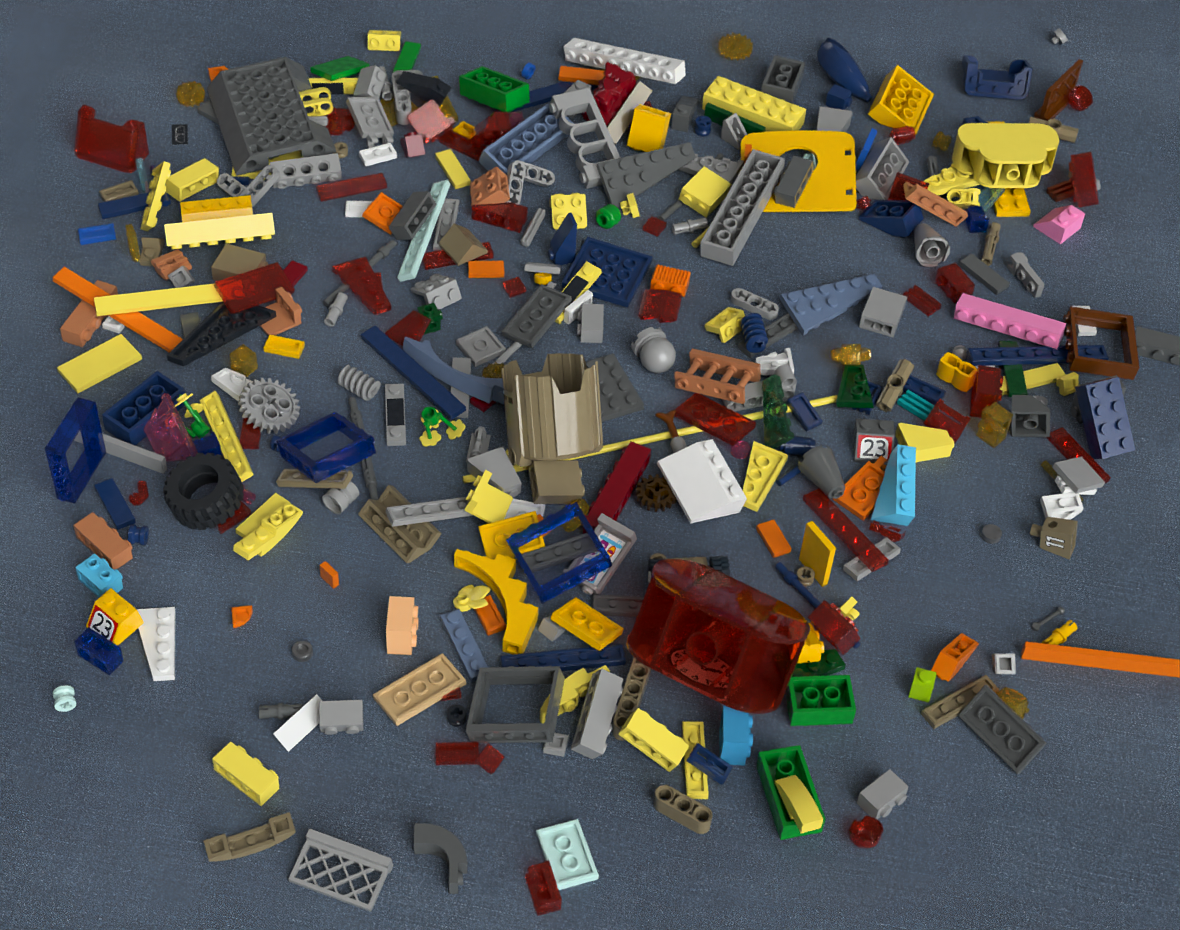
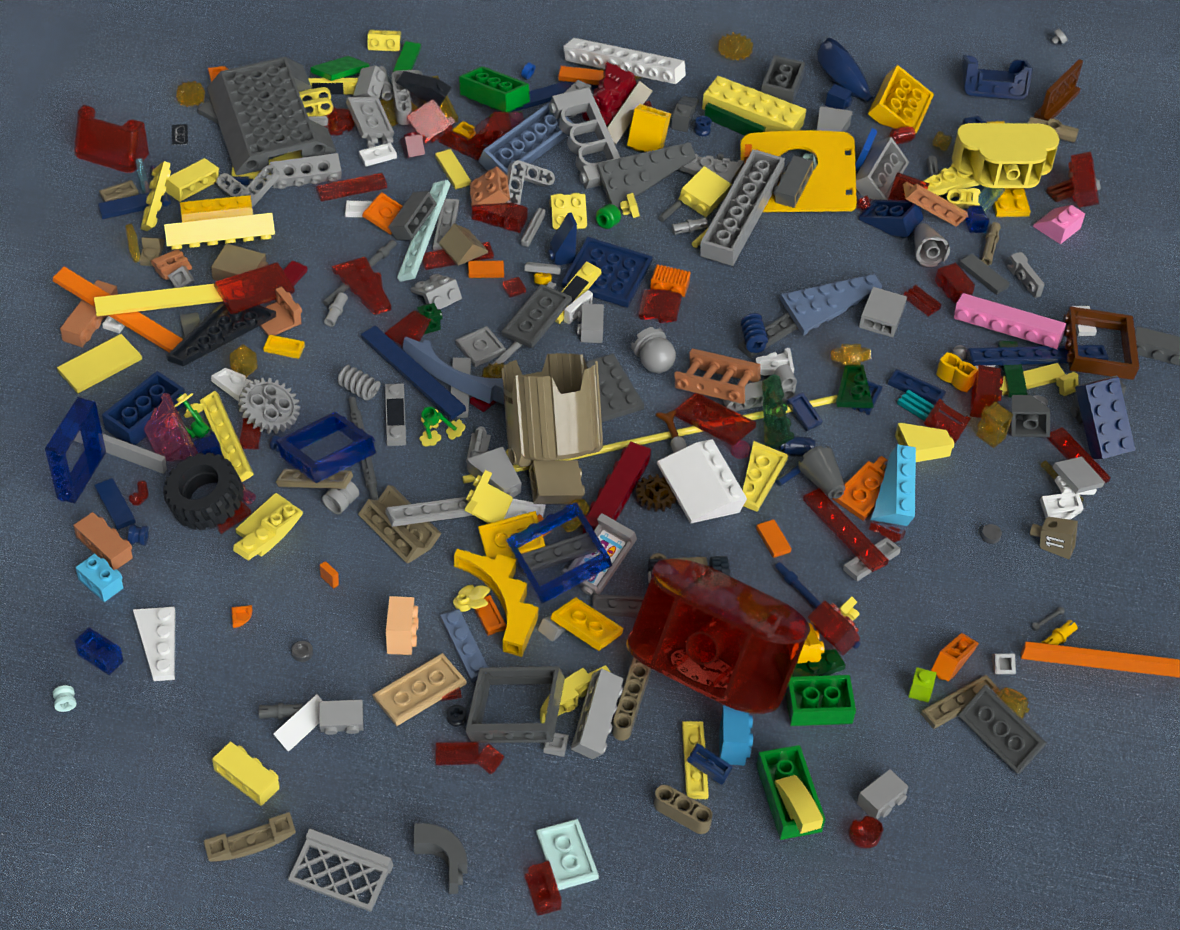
blue tile [78,223,116,245] -> none
yellow slope [86,588,144,650] -> none
dark tan bush [333,142,348,158] -> none
dark blue tile [500,644,626,671] -> none
light yellow brick [618,708,689,772] -> none
clear red tile [643,216,667,237] -> none
light yellow bracket [705,307,745,343] -> none
light grey slope [721,113,748,150] -> none
light grey beam [731,288,779,320] -> none
dark tan bush [797,566,815,587] -> none
yellow tile [799,521,836,587] -> none
slope [853,418,895,464] -> none
dark tan piece [876,359,914,412] -> none
clear red hair [1068,85,1093,111] -> none

